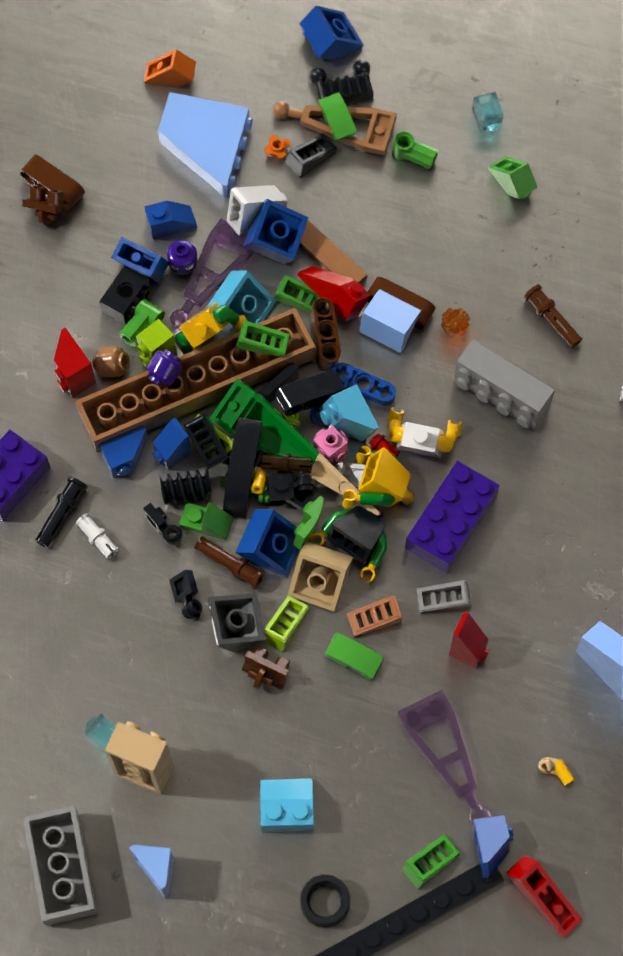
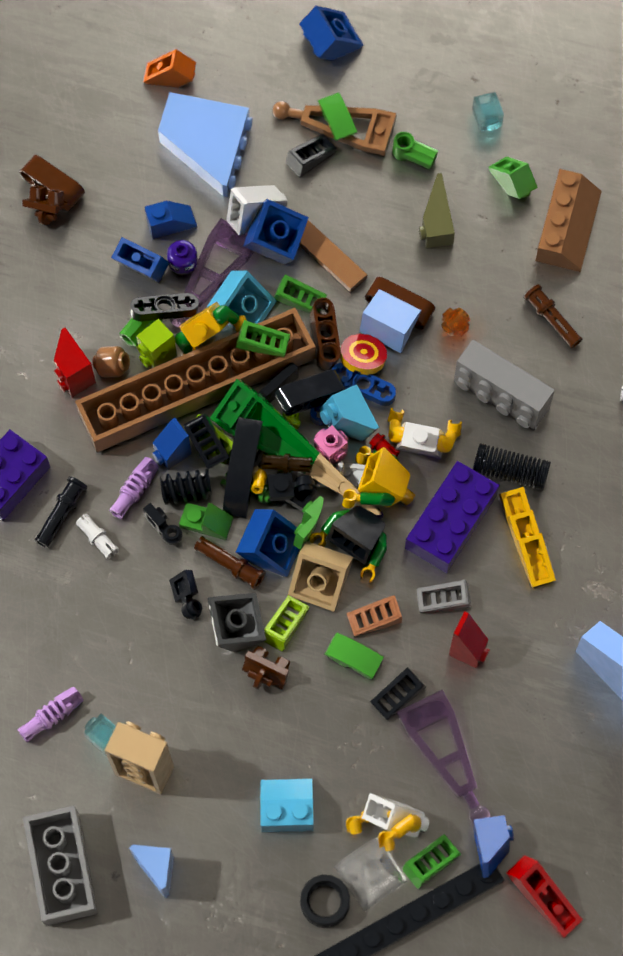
black brick [99,265,151,325] -> none
blue slope [99,425,148,478] -> none
dark purple head [146,349,183,387] -> none
orange plate [264,135,290,159] -> none
red slope [297,266,371,321] -> none
black gear [309,59,374,104] -> none
arm [538,757,575,786] -> none
none -> lavender hinge [17,687,84,742]
none -> lavender hinge [109,457,159,519]
none -> black beam [130,293,199,321]
none -> clear slope [335,837,408,911]
none -> tile [340,334,387,375]
none -> torso [346,793,429,851]
none -> black slope [370,667,426,721]
none -> olive slope [419,173,455,248]
none -> black piece [473,443,551,491]
none -> yellow slope [499,487,556,587]
none -> medium nougat slope [535,169,602,272]

